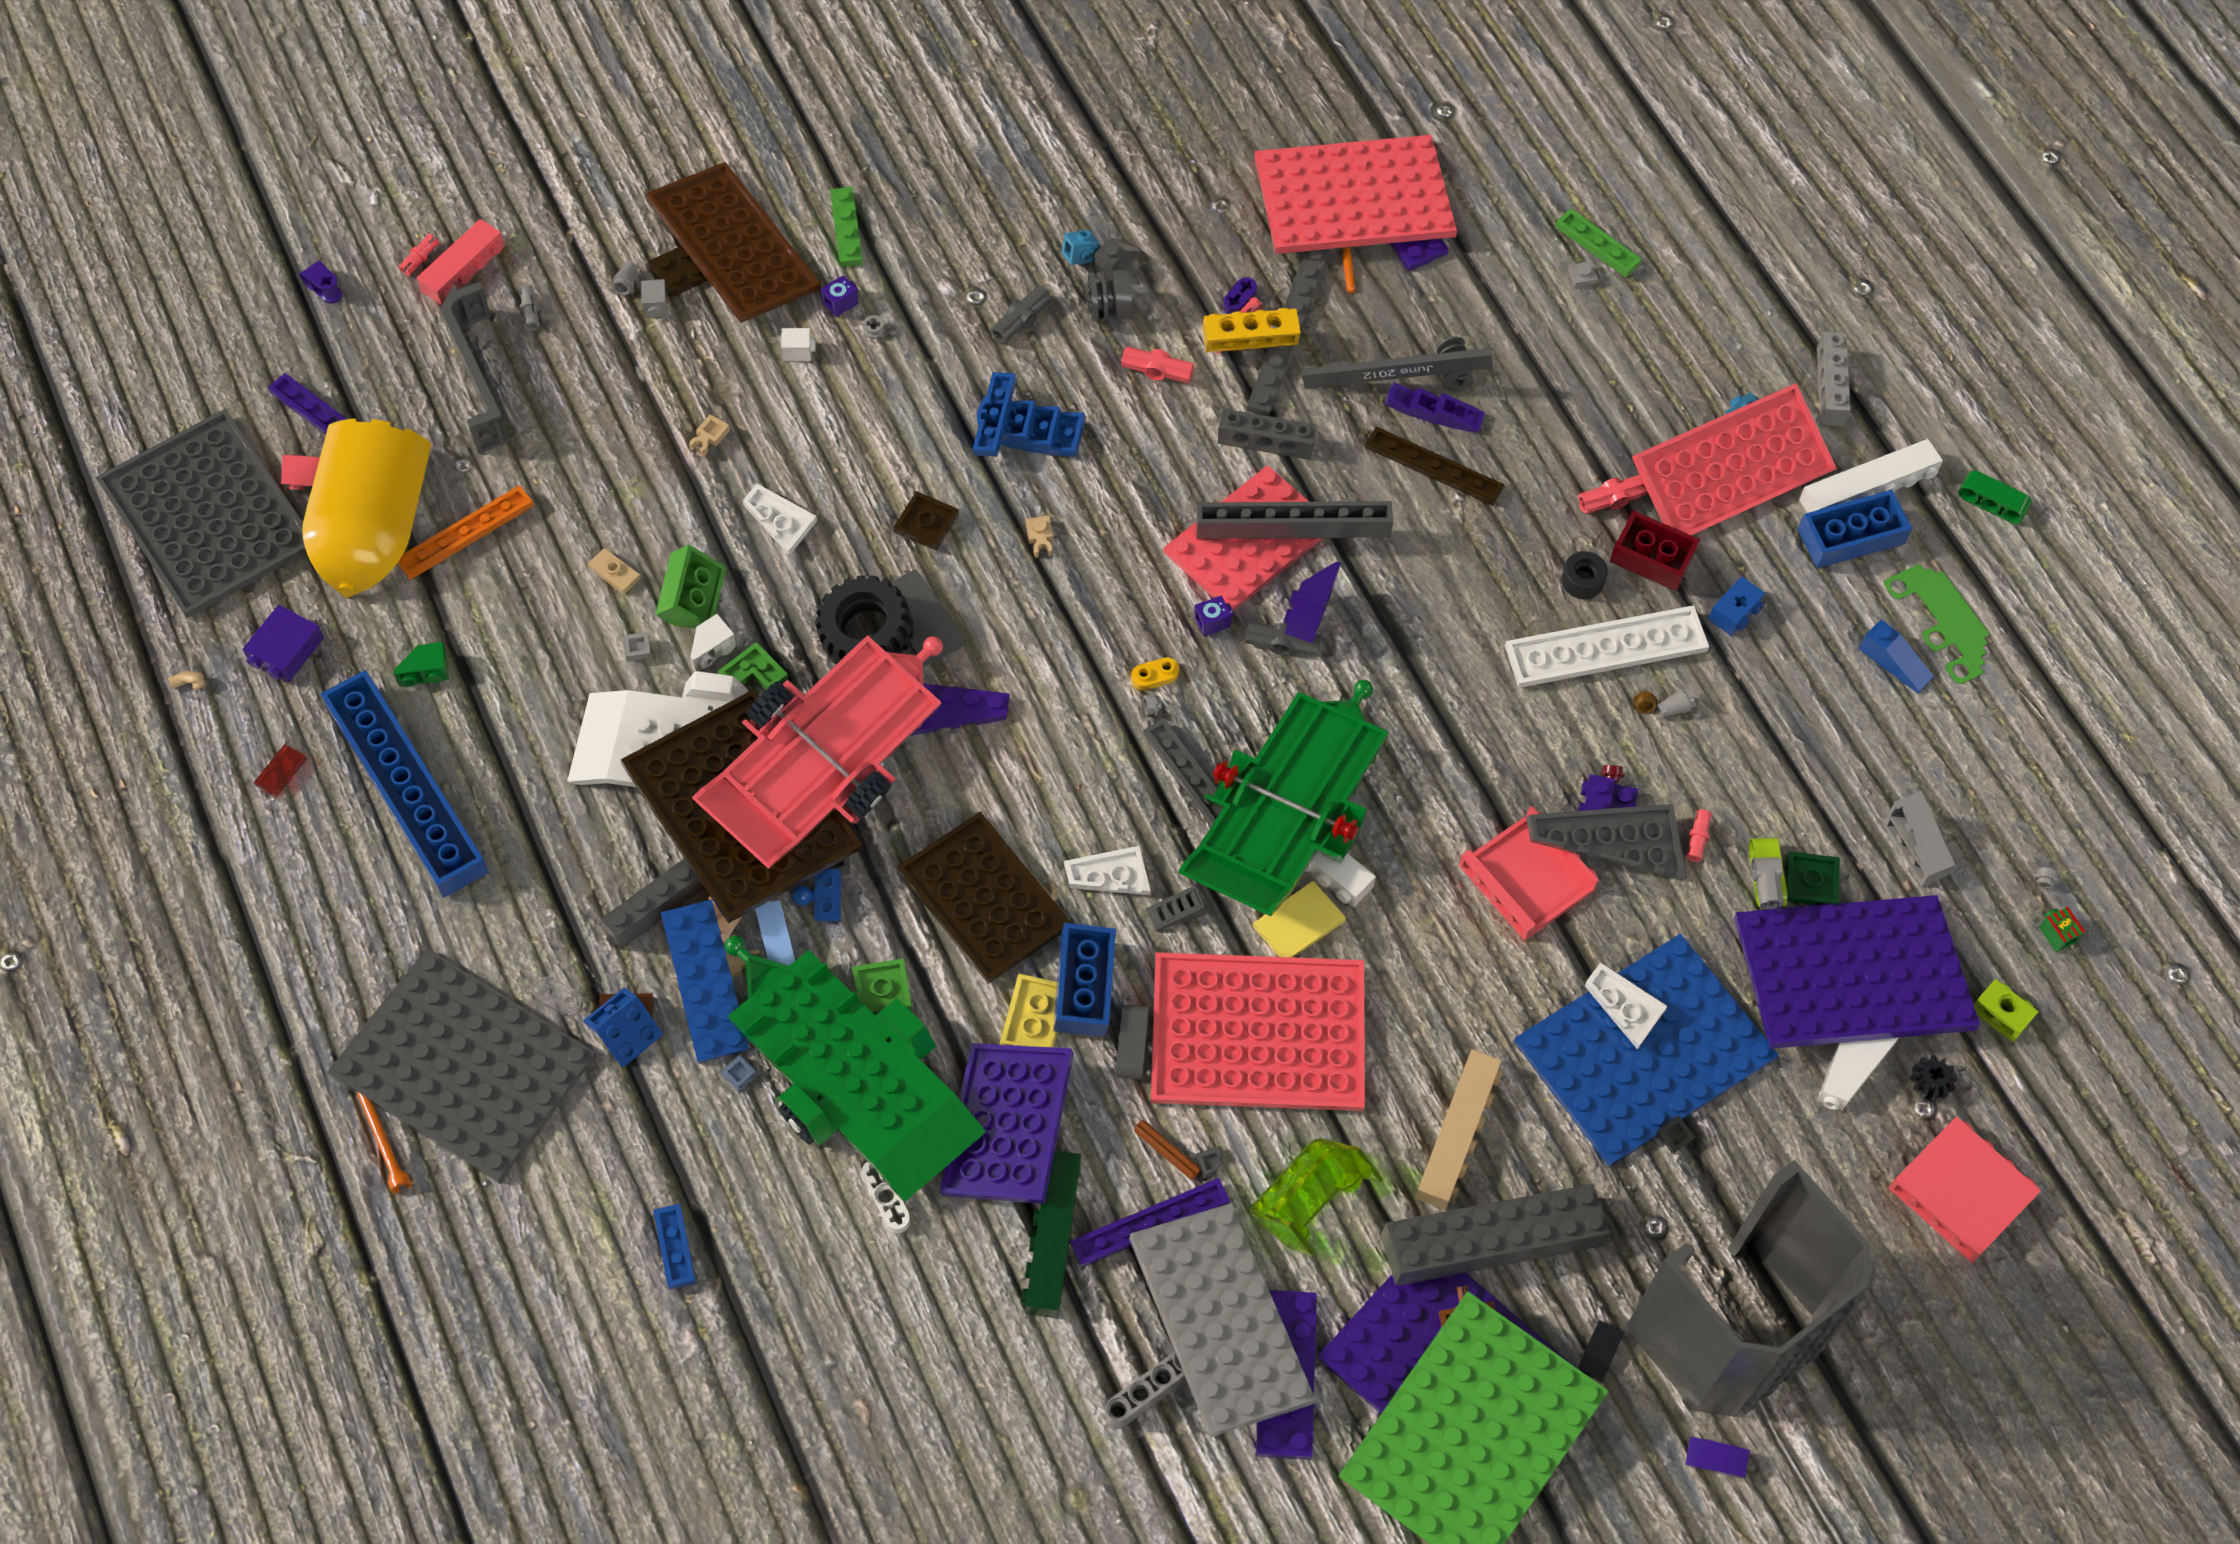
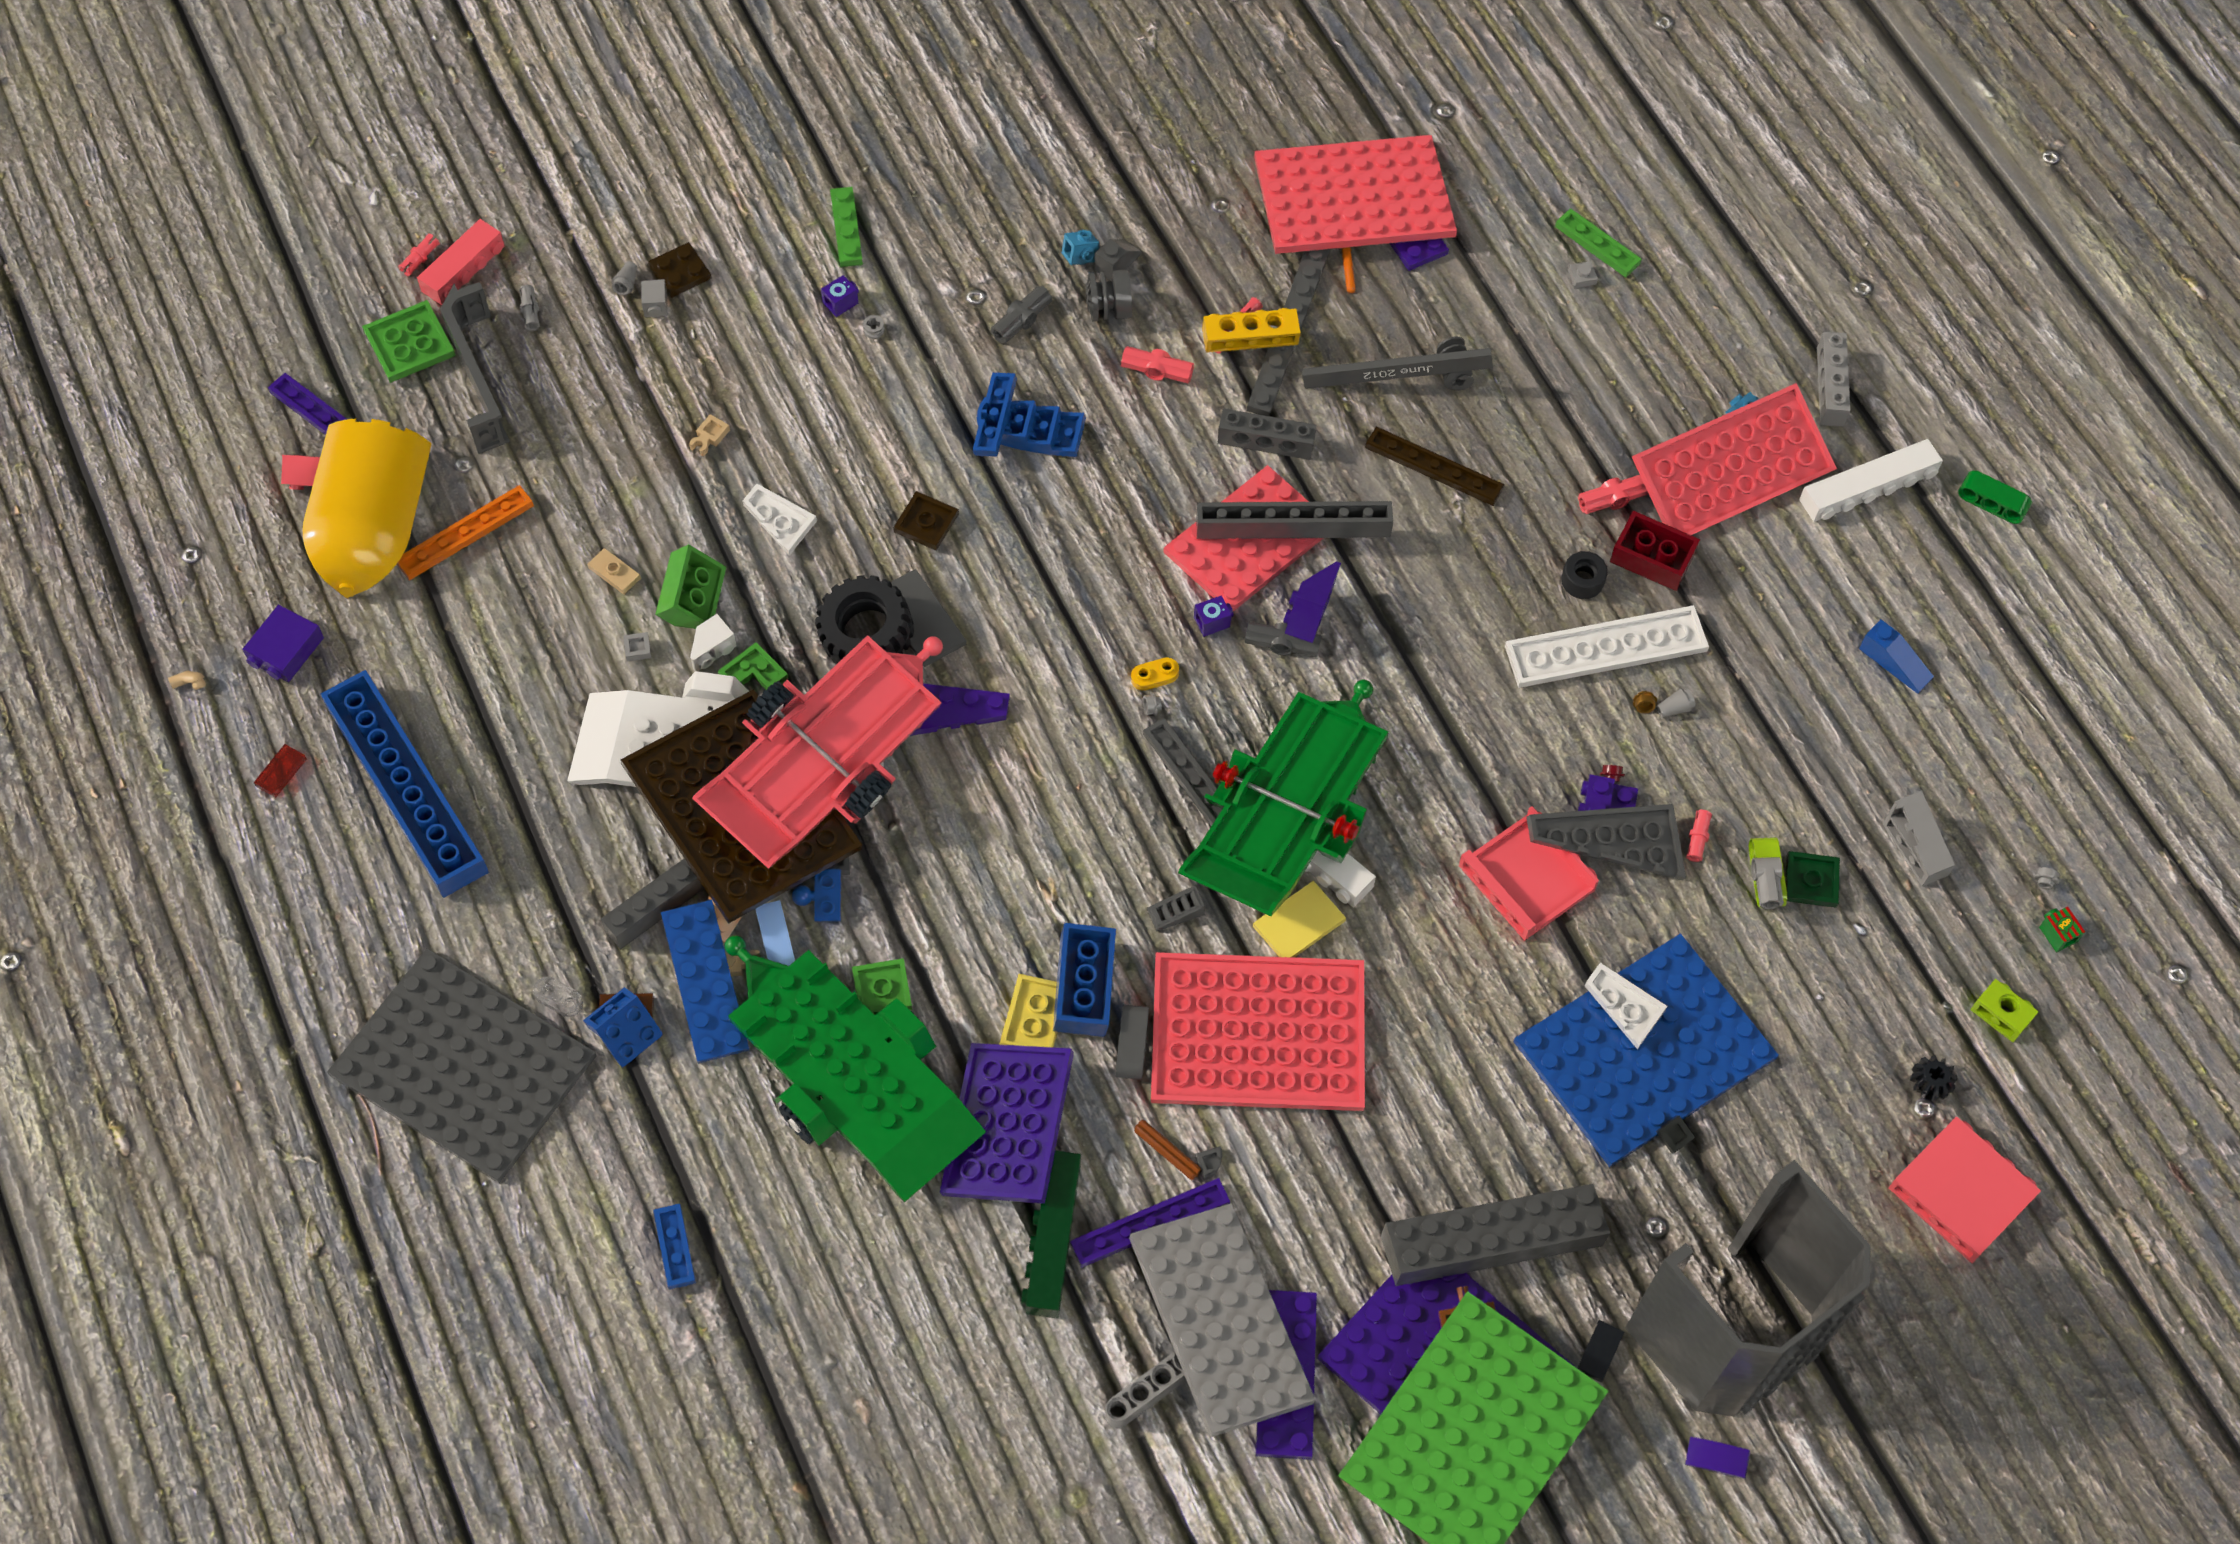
dark grey plate [95,409,307,618] -> none
dark purple piece [299,260,343,304] -> none
orange piece [356,1092,412,1194] -> none
green slope [394,642,449,687] -> none
reddish brown plate [646,162,821,323] -> none
sand blue tile [720,1055,758,1093] -> none
white brick [781,328,816,361] -> none
white beam [862,1162,910,1233] -> none
dark brown plate [897,811,1071,984] -> none
tan plate [1025,516,1053,558] -> none
white wing [1064,846,1151,895] -> none
dark purple beam [1224,277,1257,314] -> none
clear neon green windscreen [1250,1138,1383,1257] -> none
dark purple slope [1384,382,1485,433] -> none
tan brick [1415,1049,1503,1210] -> none
blue brick [1708,576,1765,637] -> none
dark purple plate [1734,895,1980,1049] -> none
blue brick [1797,490,1912,569] -> none
white slope [1817,1038,1899,1111] -> none
bright green piece [1884,564,1989,684] -> none
none -> bright green plate [362,300,456,383]

